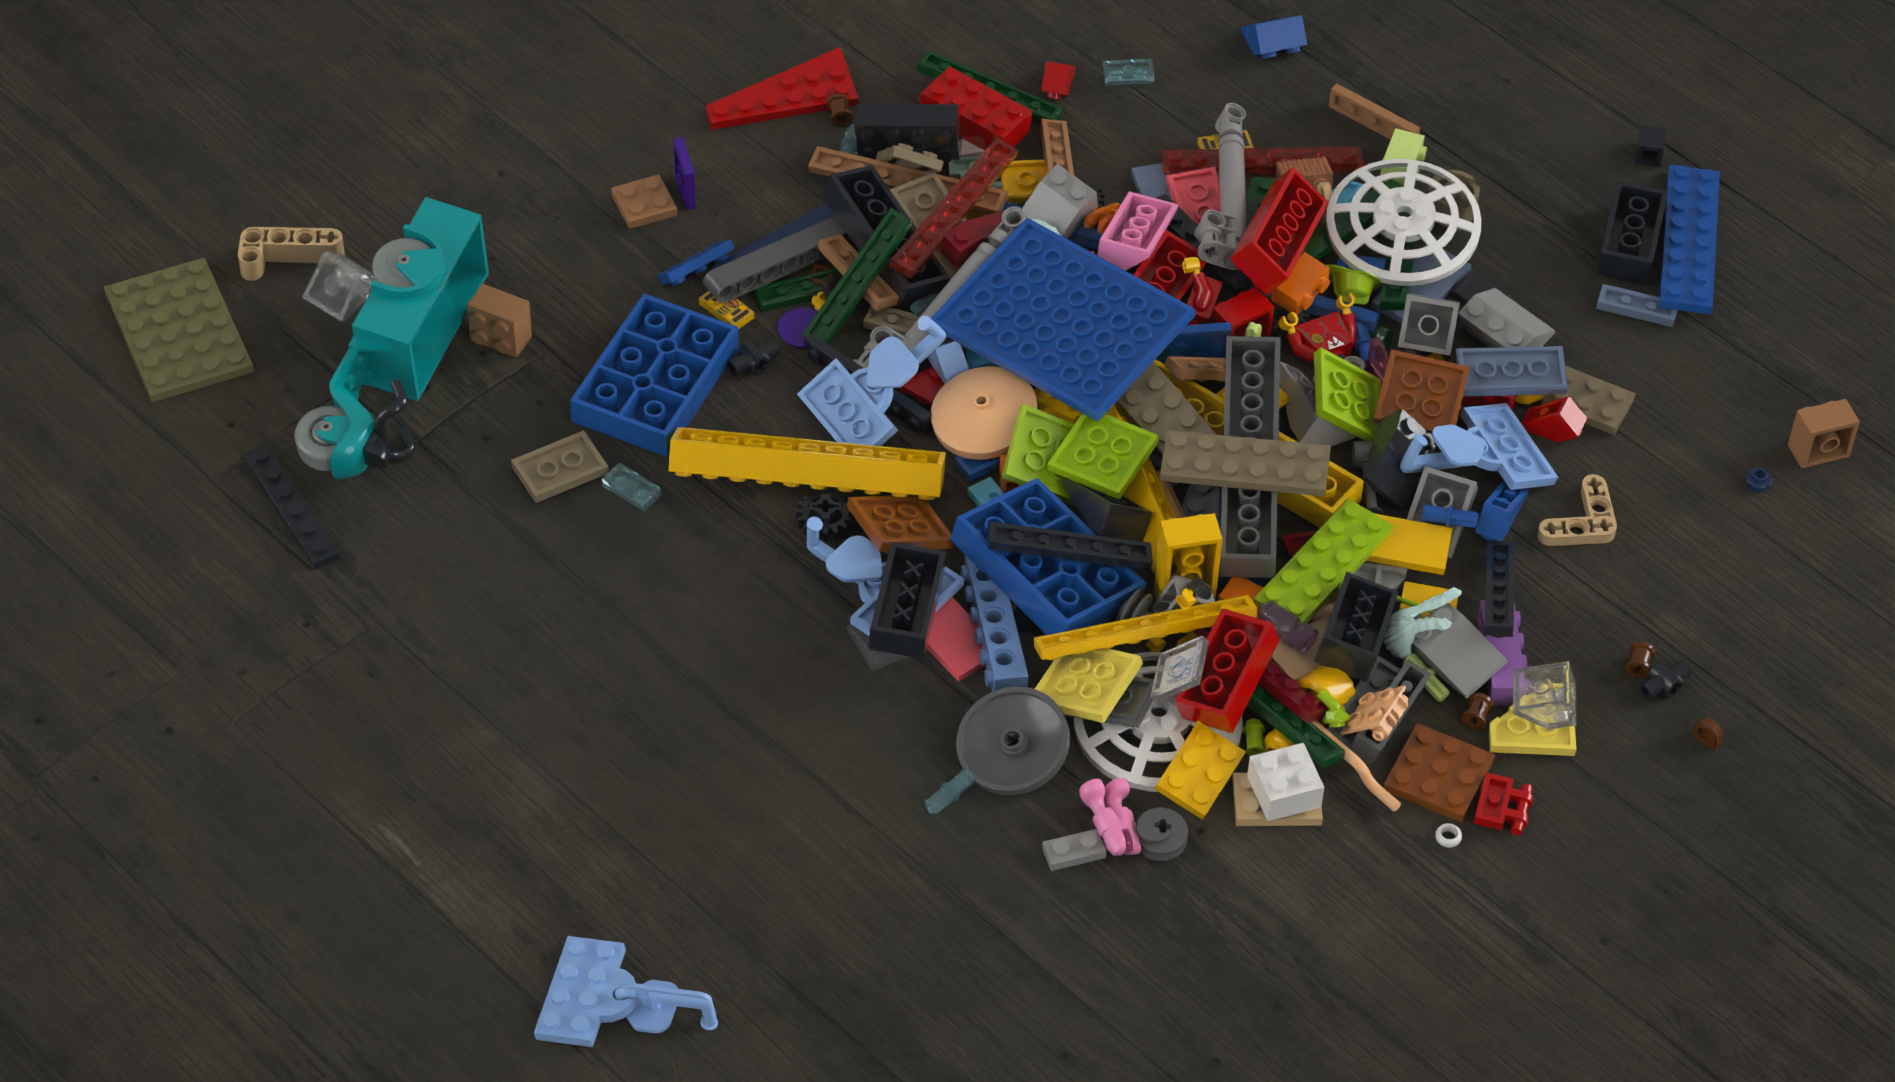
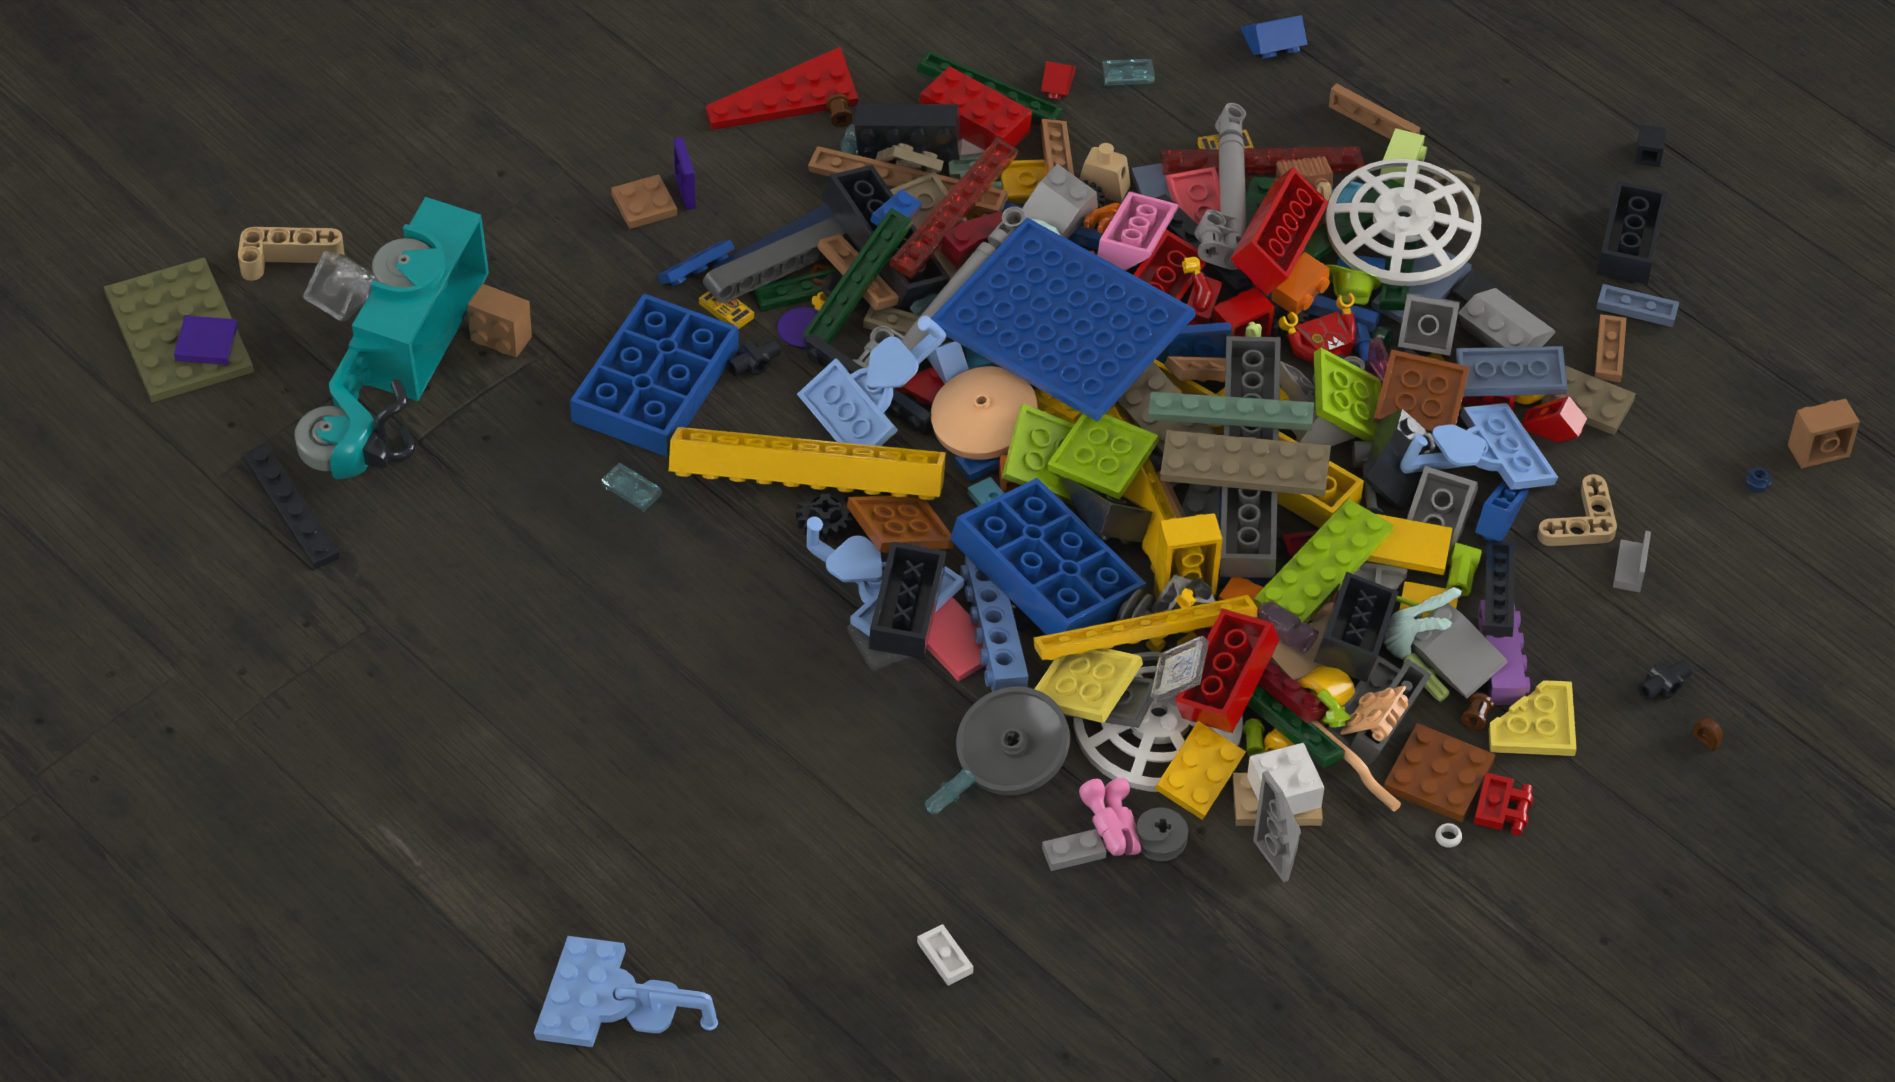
dark tan plate [511,430,609,503] -> none
black plate [987,521,1153,570] -> none
blue axle [1422,504,1478,528] -> none
clear slope [1513,661,1577,729] -> none
reddish brown bush [1625,641,1655,679] -> none
blue plate [1659,164,1720,315] -> none
none -> dark purple tile [174,315,238,365]
none -> blue plate [870,189,922,226]
none -> white plate [917,924,973,985]
none -> tan torso [1079,143,1130,203]
none -> sand green plate [1148,392,1314,431]
none -> light grey wedge [1253,770,1301,883]
none -> lime piece [1446,542,1481,598]
none -> medium nougat plate [1594,314,1627,382]
none -> light grey panel [1613,531,1651,592]

